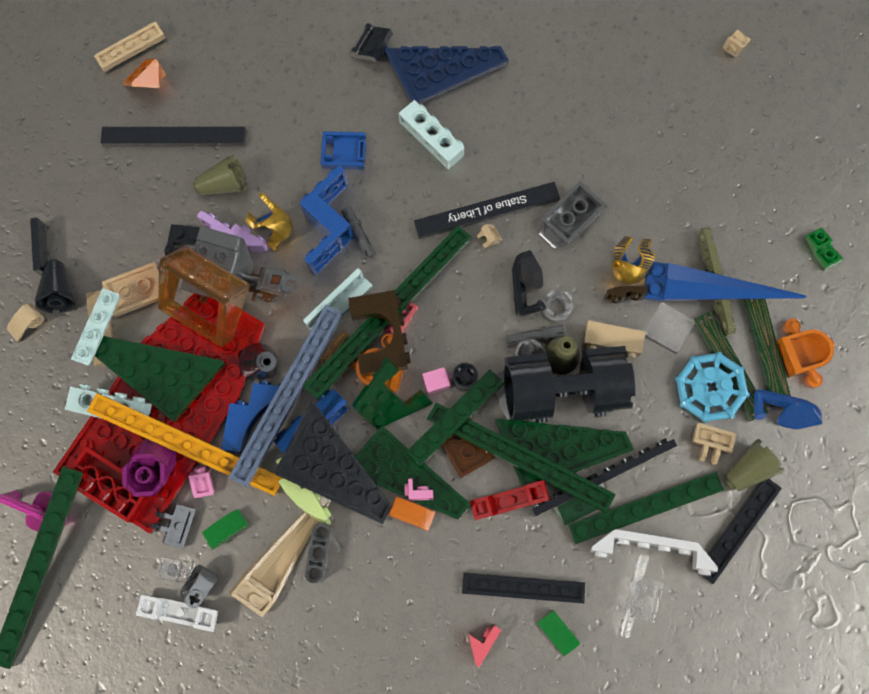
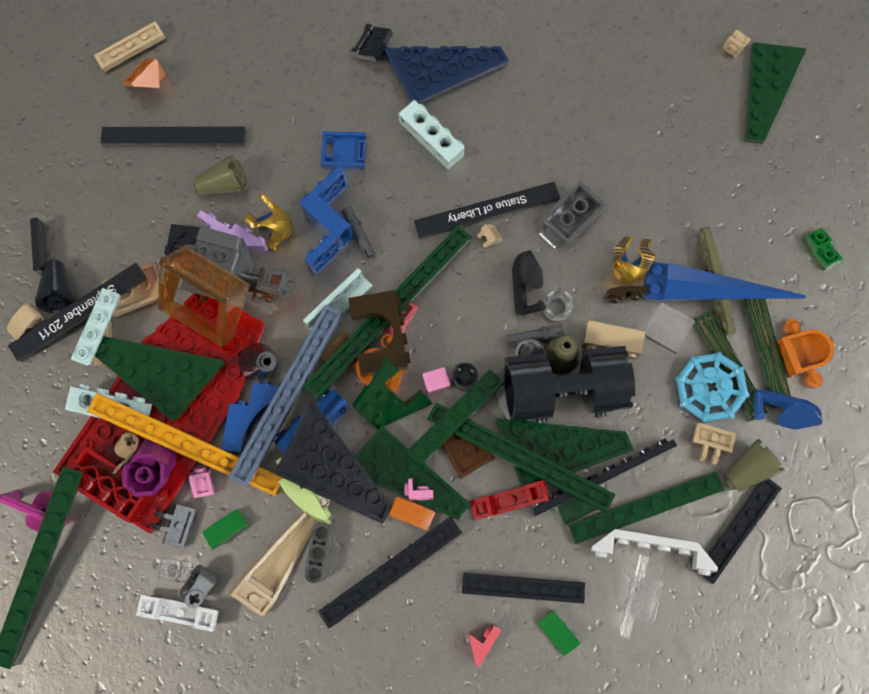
none -> black tile [8,262,147,362]
none -> tan panel [113,433,139,474]
none -> black tile [317,516,462,629]
none -> dark green wing [744,42,807,144]

